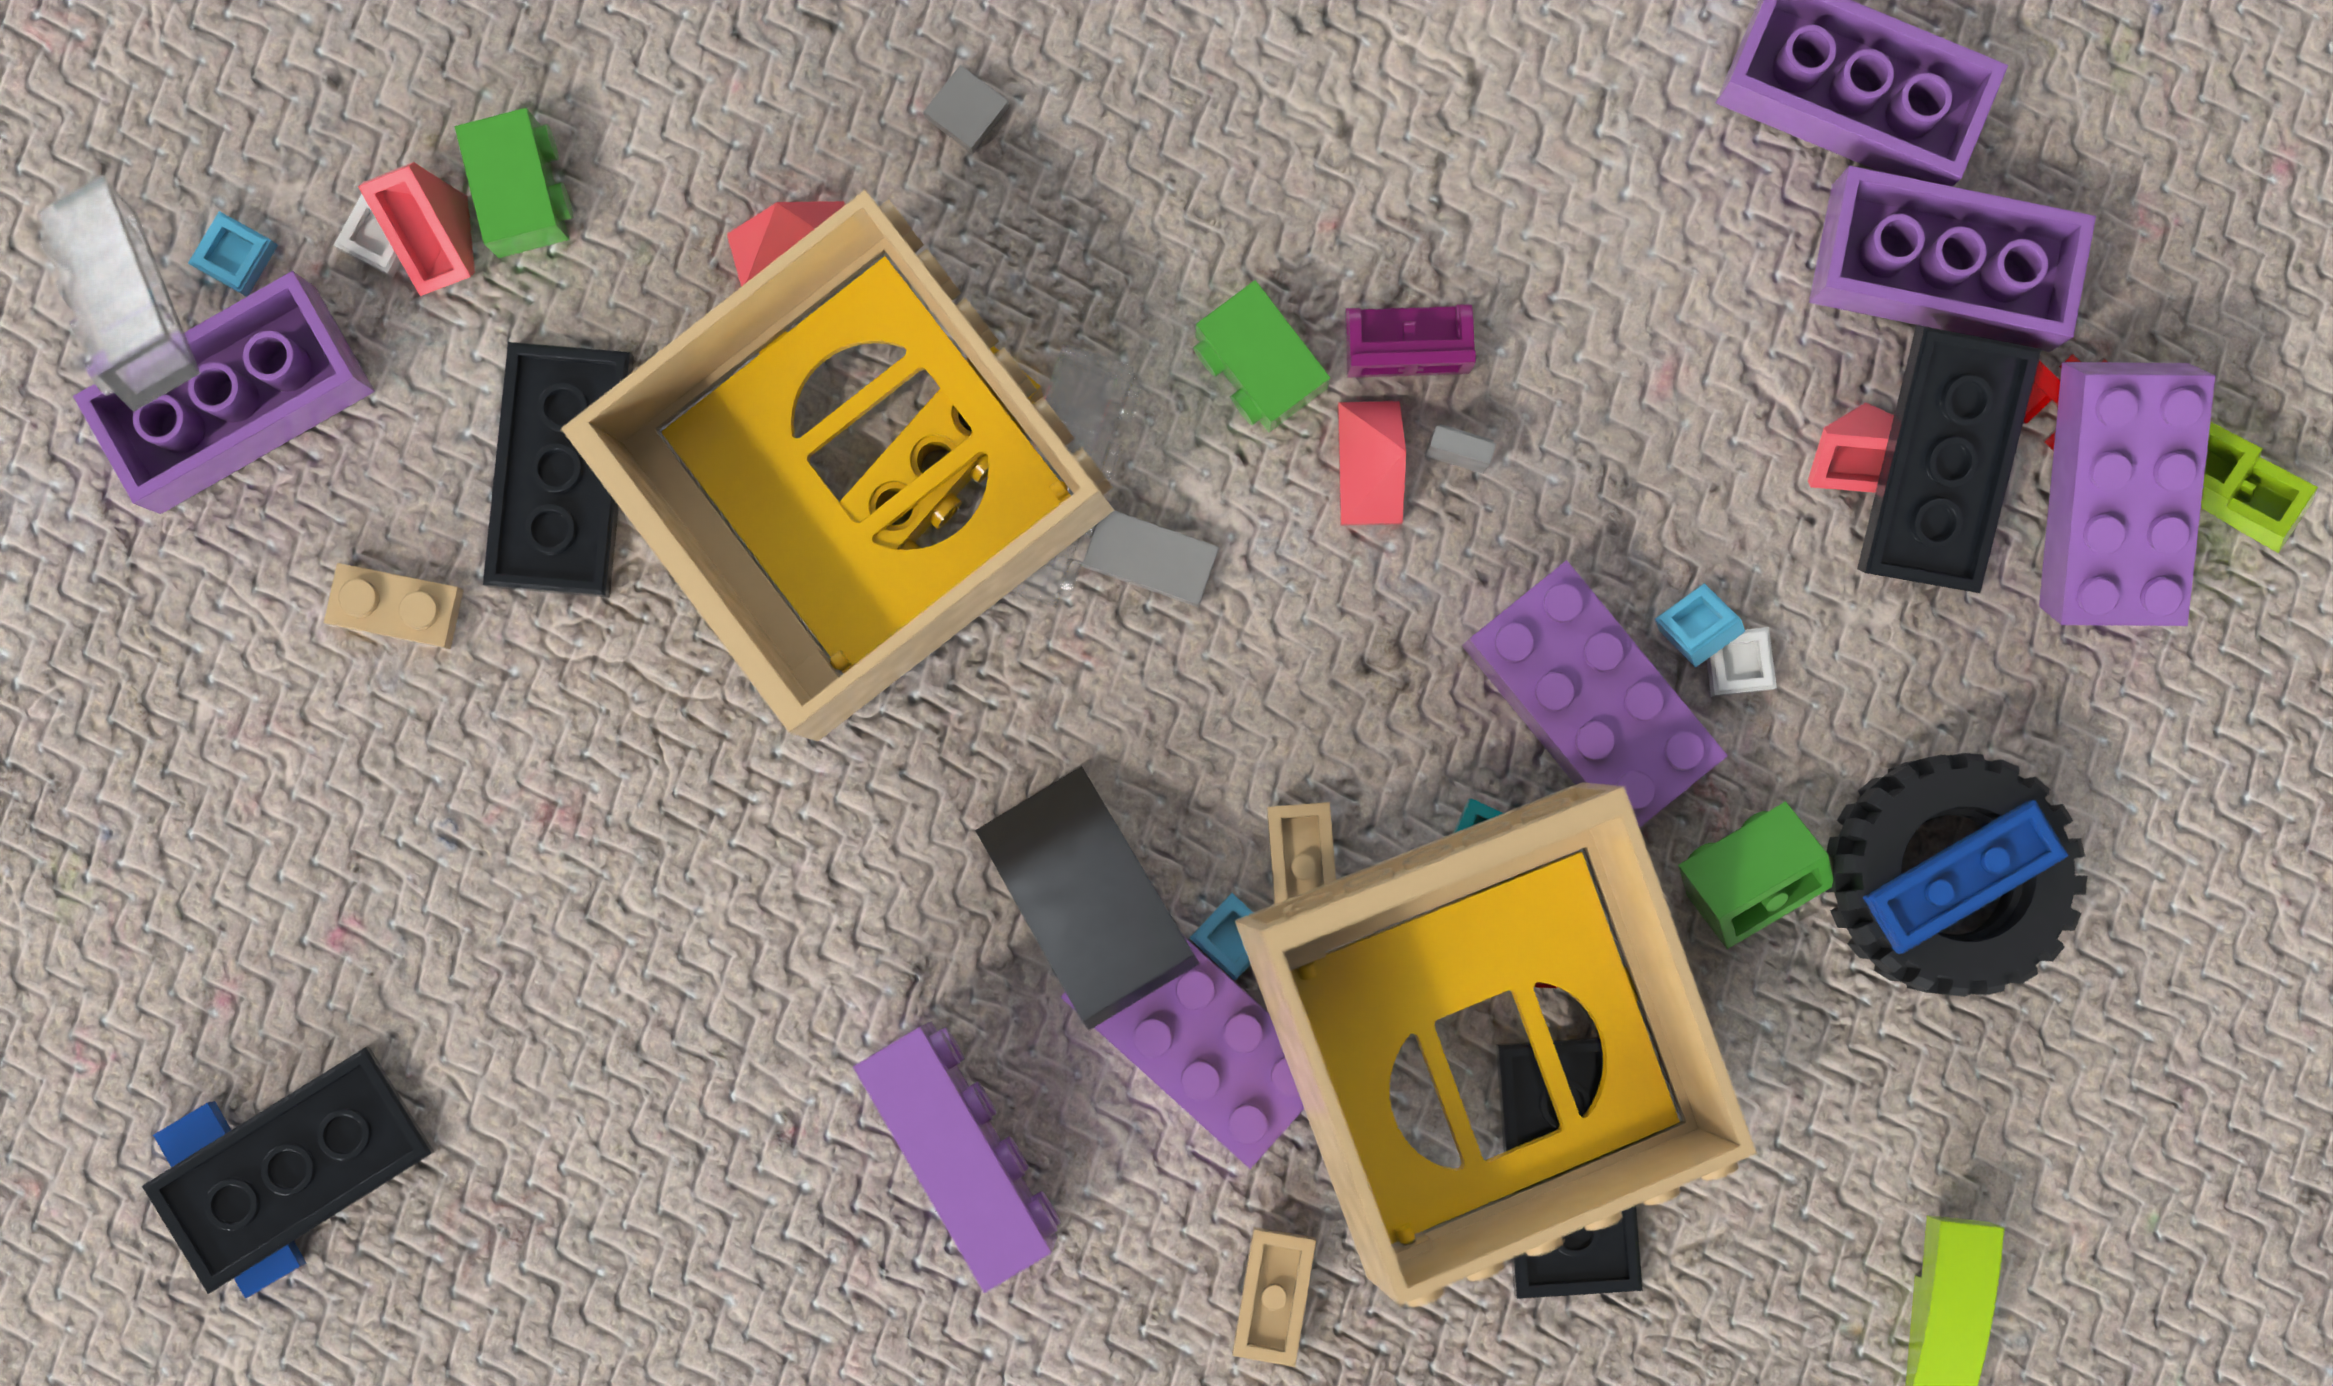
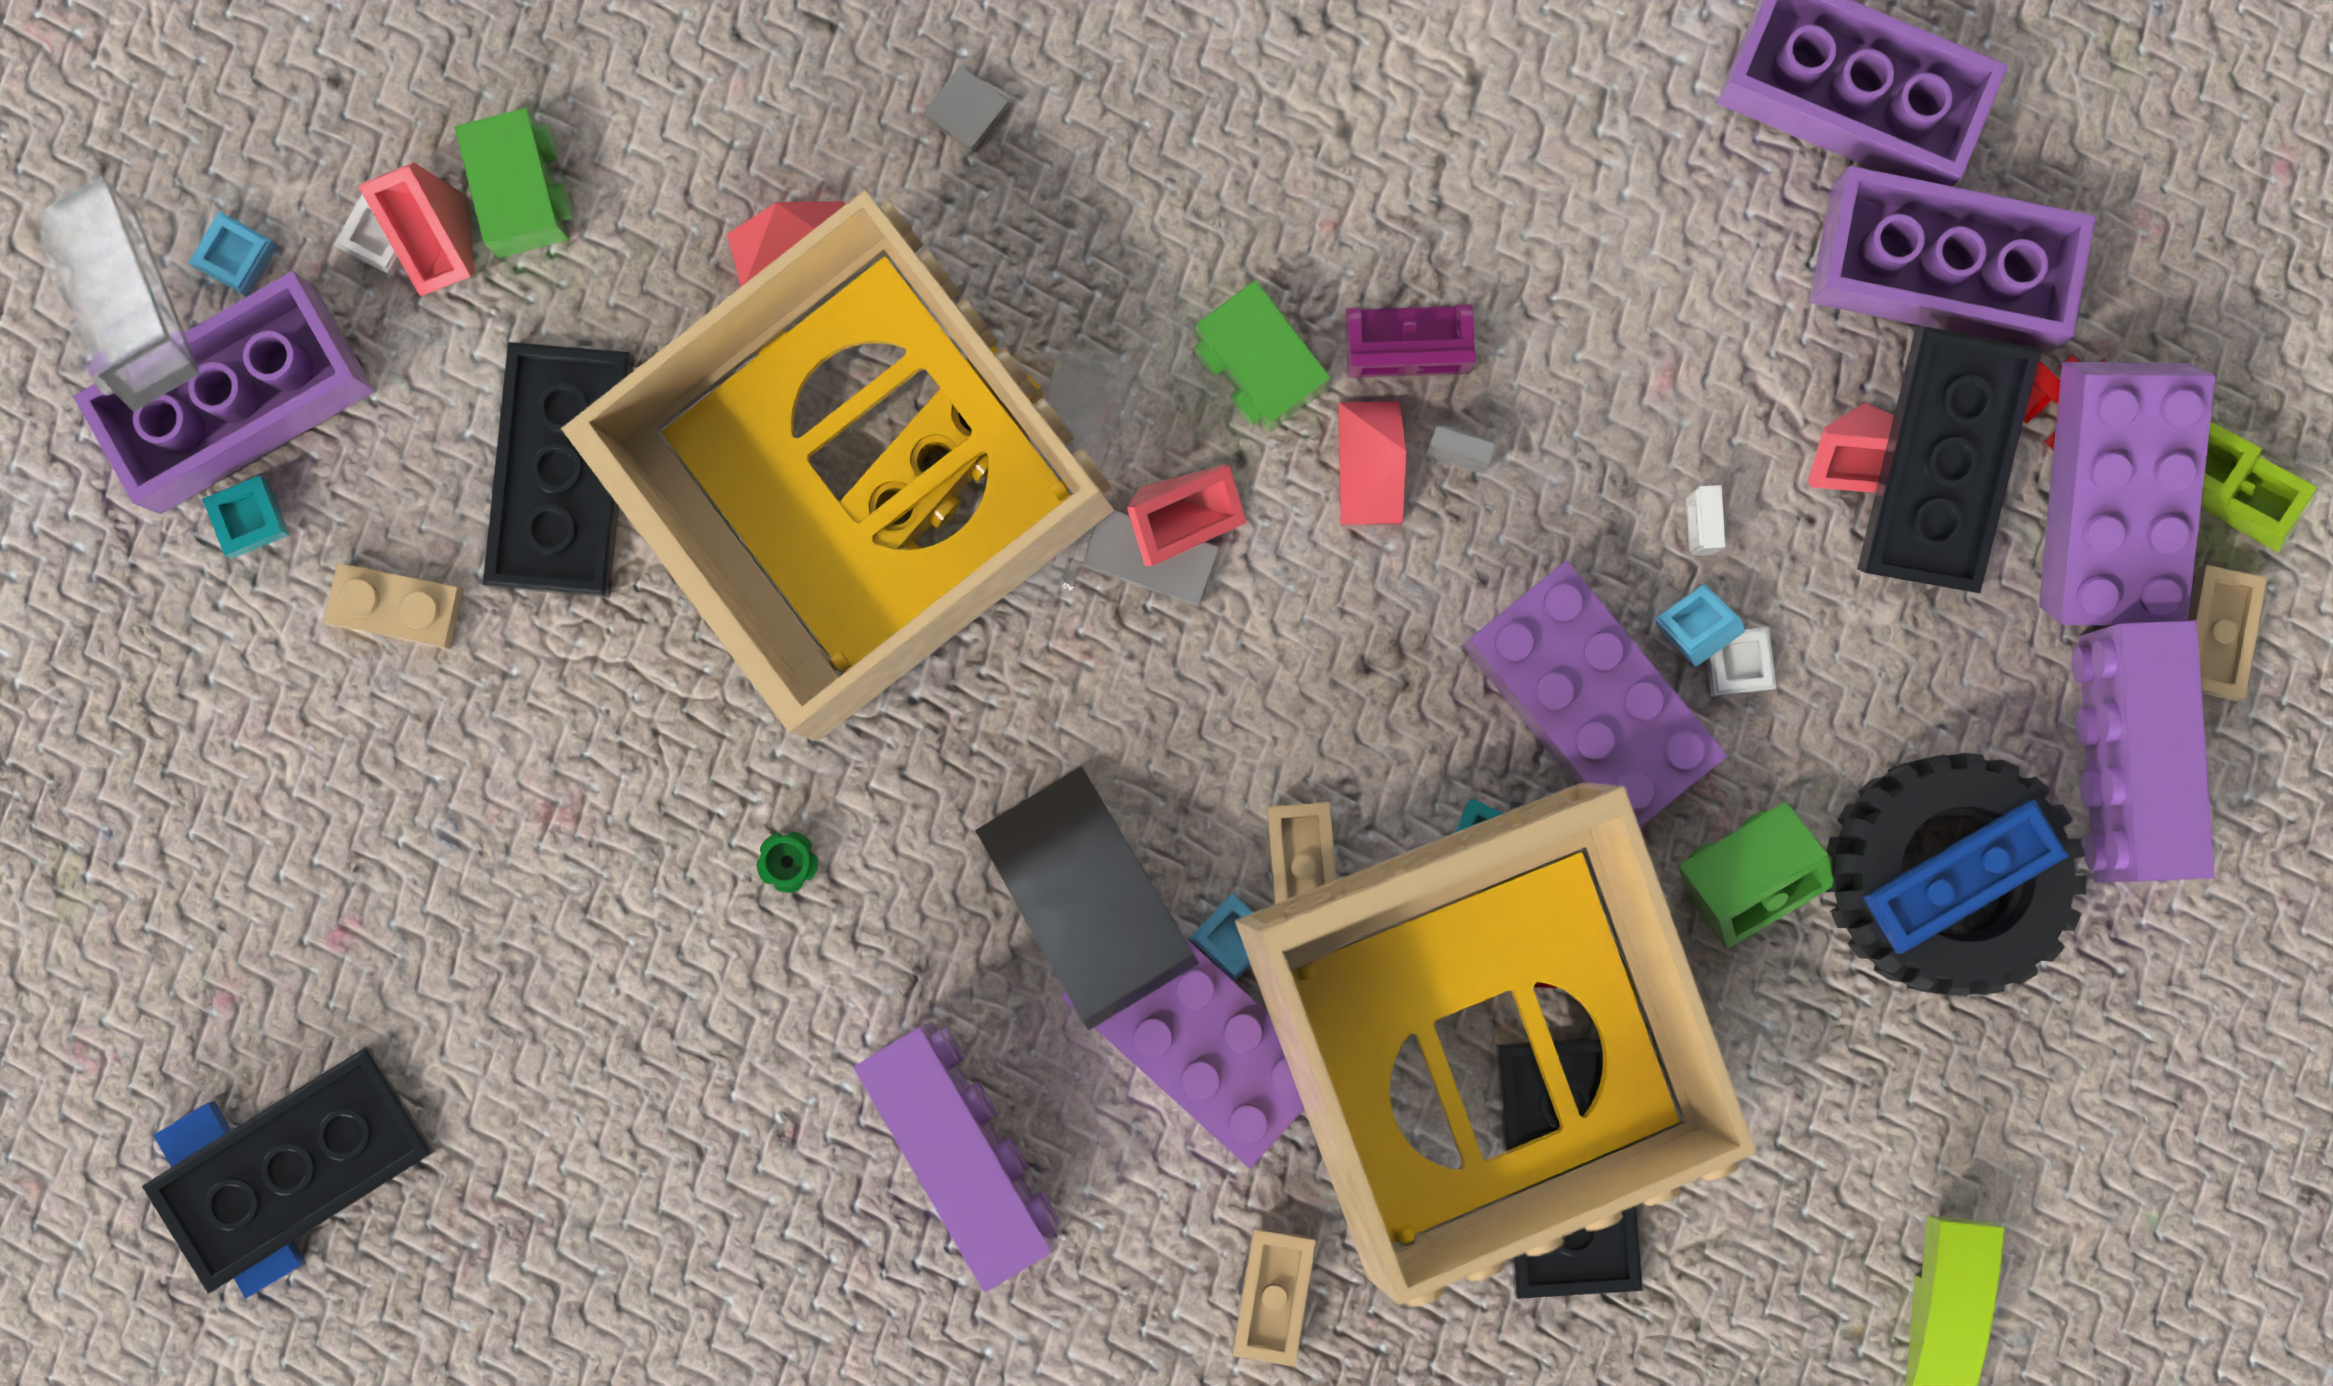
none -> teal plate [202,475,290,559]
none -> green plate [756,832,818,893]
none -> coral slope [1127,465,1247,566]
none -> white tile [1686,485,1726,556]
none -> medium lavender brick [2071,621,2215,883]
none -> tan plate [2188,565,2268,701]

